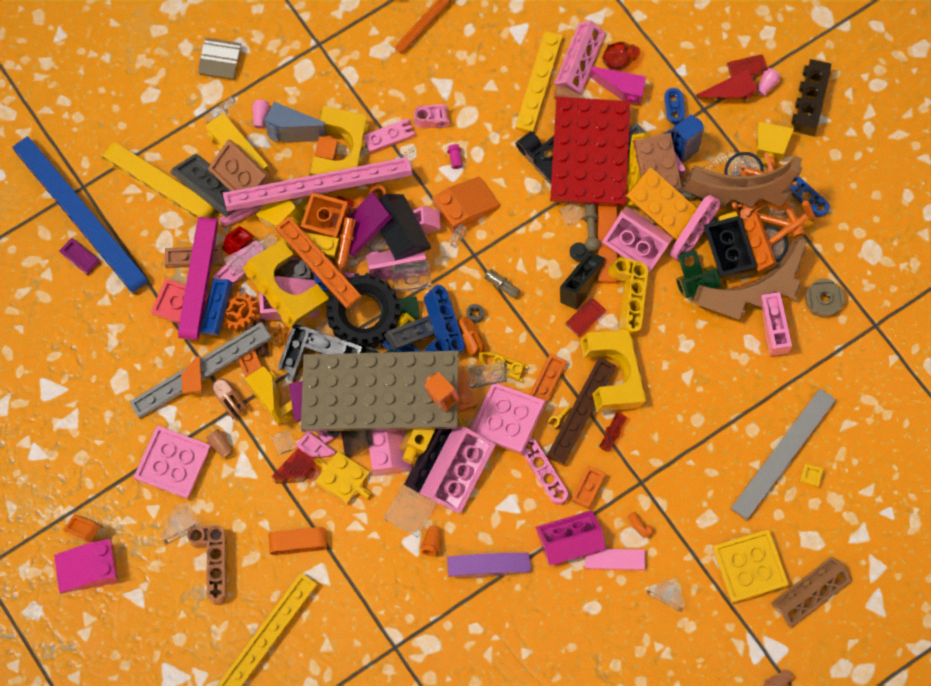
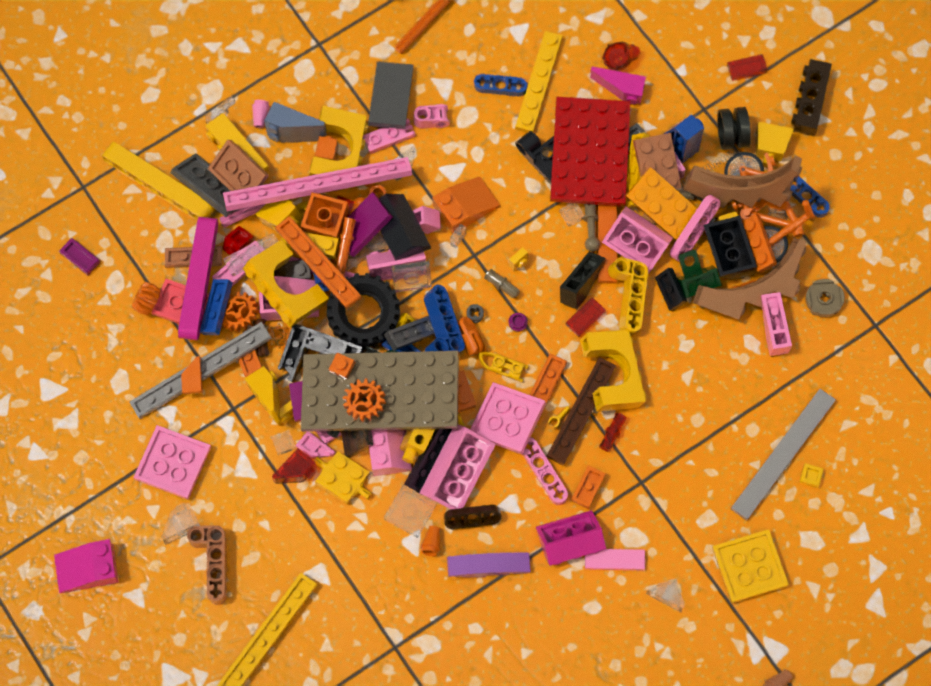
blue beam [12,136,148,294] -> none
orange tile [63,514,100,543] -> none
dark tan slope [198,38,242,79] -> none
nougat cone [206,429,233,459] -> none
nougat arm [213,379,248,419] -> none
orange beam [268,527,327,555] -> none
dark green slope [399,296,420,319] -> none
orange brick [424,372,459,412] -> none
dark pink pin [447,144,463,169] -> none
clear plate [468,361,507,388] -> none
nougat cone [553,85,582,100] -> none
bright pink fence [554,20,605,94] -> none
pearl dark grey plate [570,243,588,261] -> none
orange arm [628,512,653,538] -> none
blue plate [664,88,685,124] -> none
red slope [696,70,757,100] -> none
bright pink cone [756,68,781,97] -> none
medium nougat fence [771,556,852,628] -> none
none -> orange gear [132,282,161,315]
none -> orange plate [328,353,355,379]
none -> orange gear [343,378,386,422]
none -> dark grey tile [368,61,414,129]
none -> dark brown beam [444,505,501,529]
none -> blue beam [474,74,527,96]
none -> yellow plate [509,247,528,271]
none -> magenta plate [509,313,528,332]
none -> black plate [655,268,687,311]
none -> pearl dark grey wheel [717,107,751,150]

